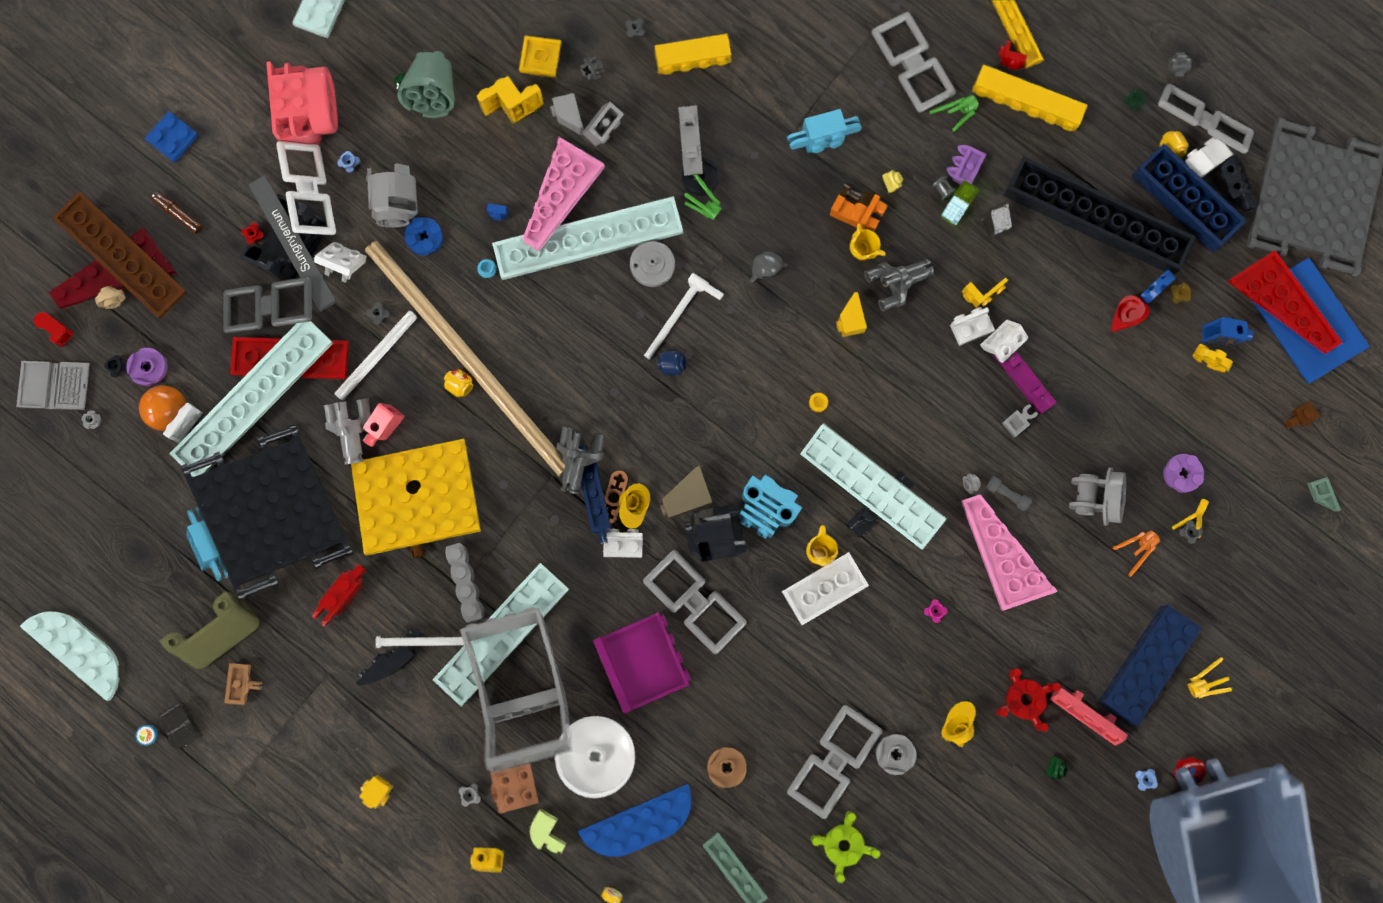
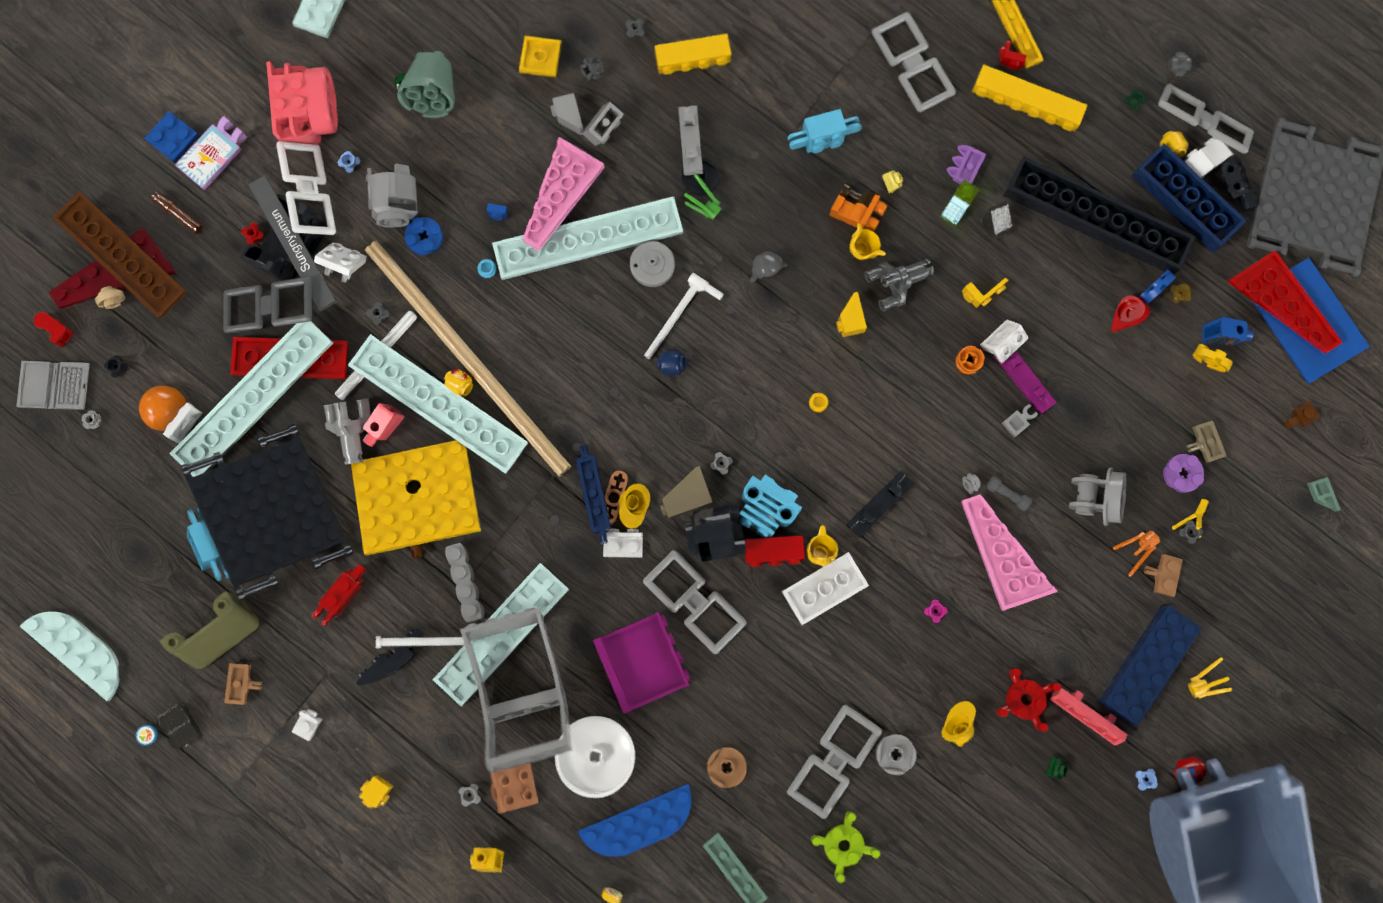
medium lavender plate [126,348,168,386] -> none
yellow bracket [477,76,544,124] -> none
yellowish green brick [530,809,567,853] -> none
dark grey wheel [556,426,606,494] -> none
light aqua plate [800,423,947,550] -> none
bright green plant [930,95,979,131] -> none
dark grey bush [932,175,957,201] -> none
white bracket [950,307,995,346] -> none
none -> tile [175,116,247,190]
none -> white bracket [292,709,322,741]
none -> light aqua plate [348,334,528,474]
none -> light grey plate [710,452,733,475]
none -> red brick [744,536,805,567]
none -> orange wheel [955,346,985,375]
none -> medium nougat plate [1144,554,1183,597]
none -> dark tan plate [1186,420,1227,463]

